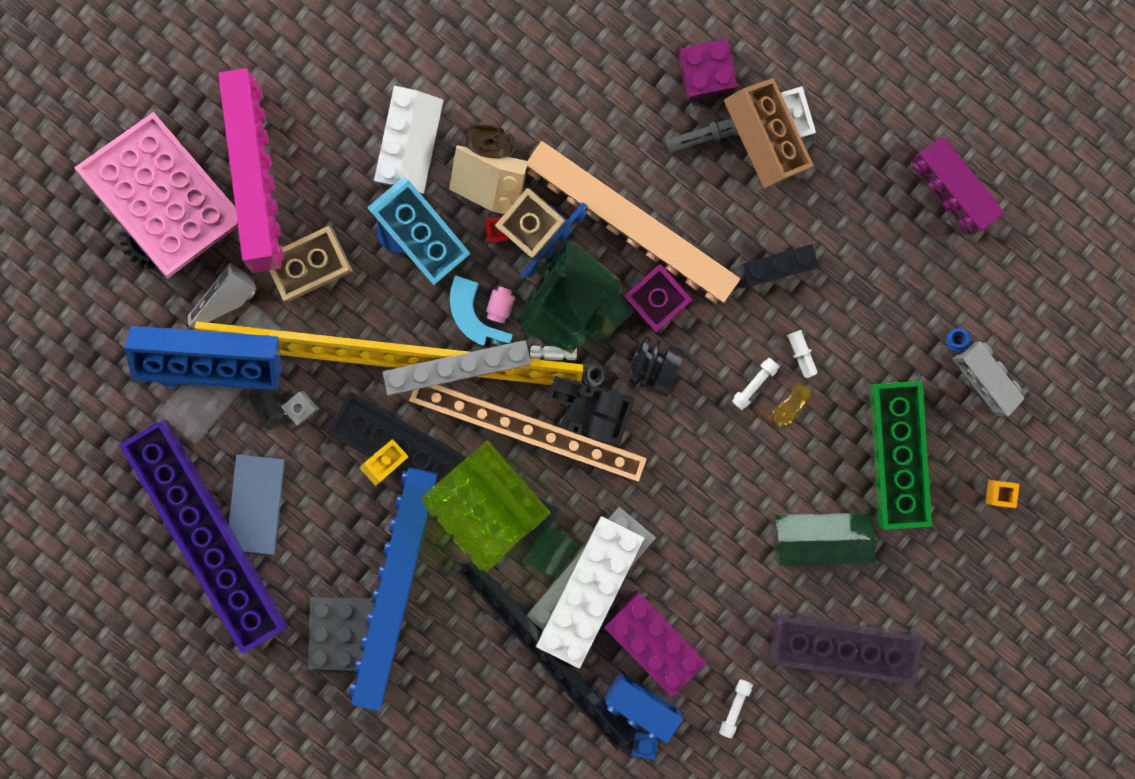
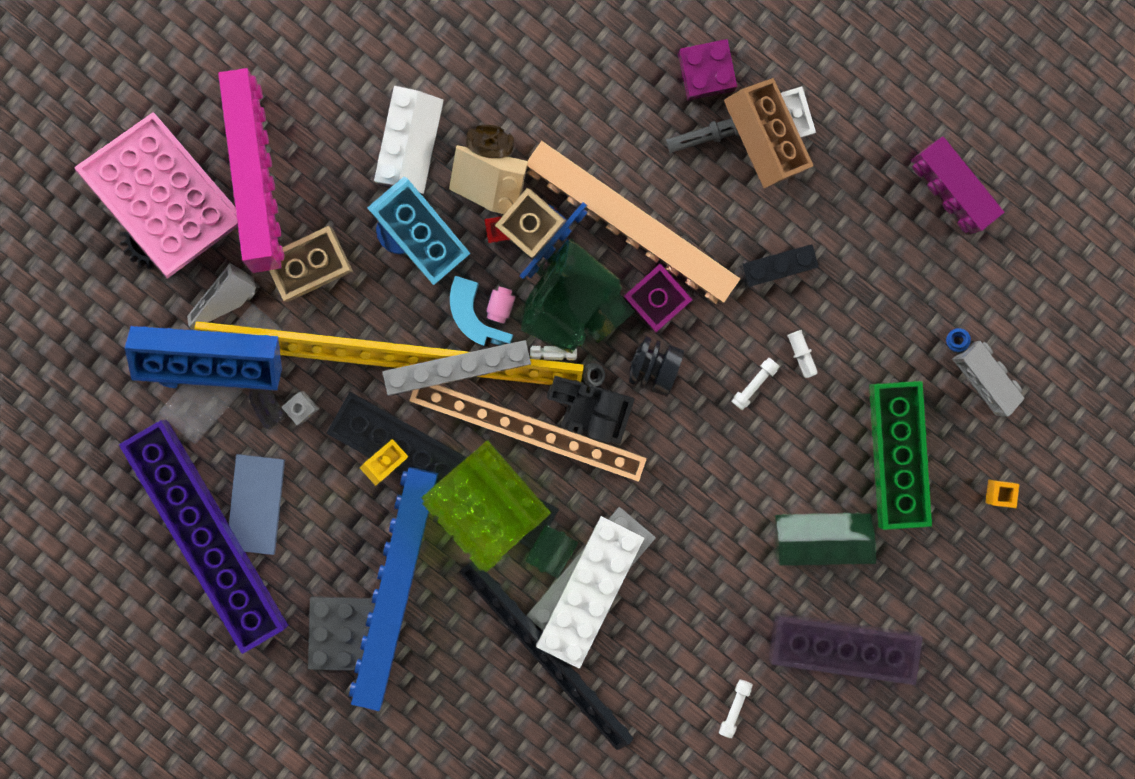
magenta brick [604,591,706,697] -> none
blue brick [605,671,683,743] -> none
blue plate [631,730,658,760] -> none
clear yellow piece [772,383,812,426] -> none

